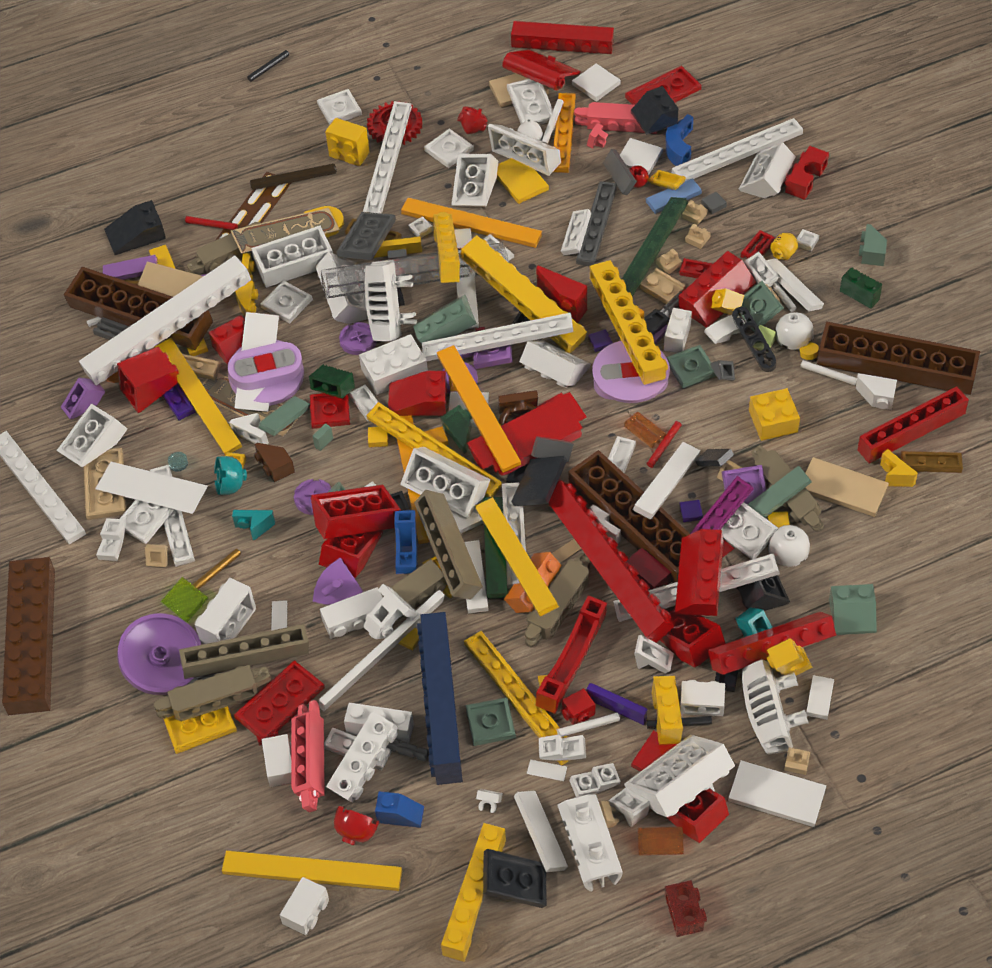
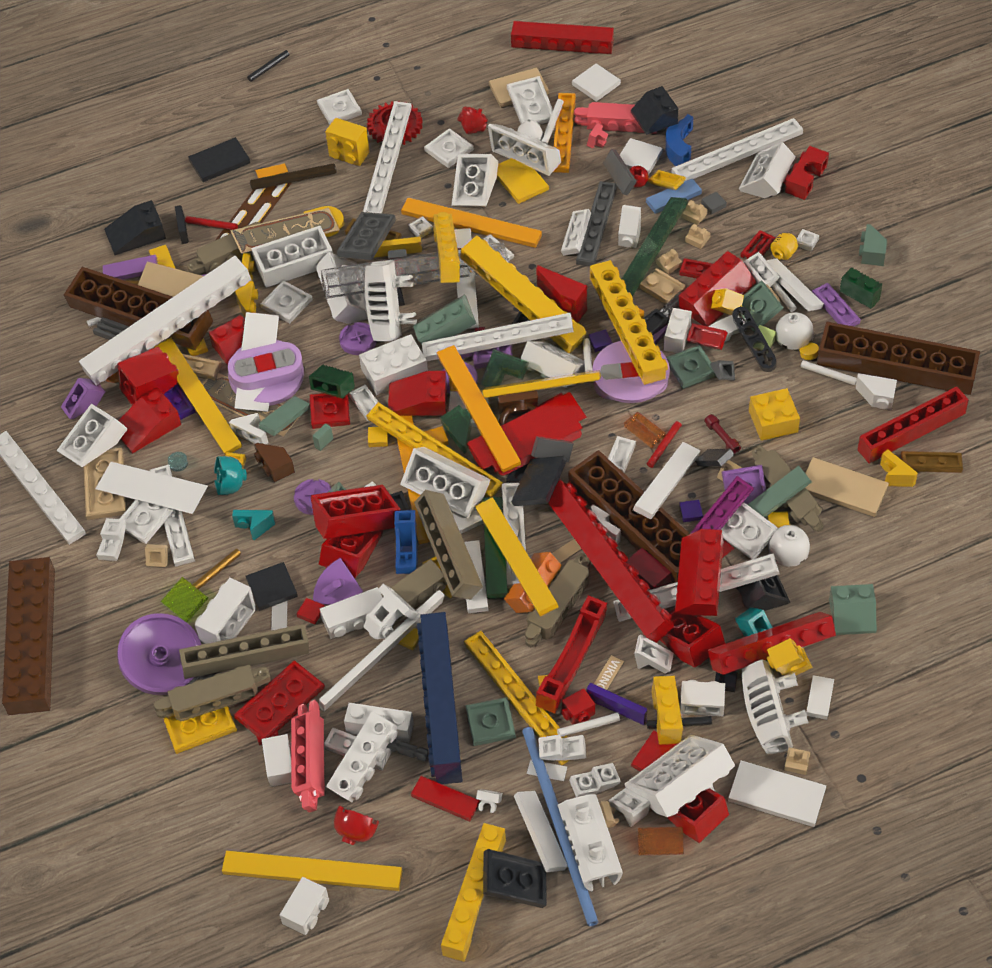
blue slope [375,791,424,828] -> none
red door [502,50,581,91] -> none
red tile [625,65,702,105] -> none
clear red brick [664,880,707,937] -> none
none -> red slope [118,387,182,454]
none -> black tile [175,205,189,244]
none -> black tile [188,137,251,182]
none -> black tile [246,562,298,611]
none -> light orange sticker [255,163,288,178]
none -> red tile [296,598,325,625]
none -> red tile [411,776,480,822]
none -> clear green brick [480,349,529,387]
none -> yellow tile [482,370,601,398]
none -> medium blue piece [522,727,599,926]
none -> white bar [583,338,593,372]
none -> tan sticker [594,655,624,690]
none -> white slope [618,205,641,248]
none -> red tile [686,323,728,350]
none -> dark red bar [704,414,741,454]
none -> medium lavender tile [812,283,861,327]

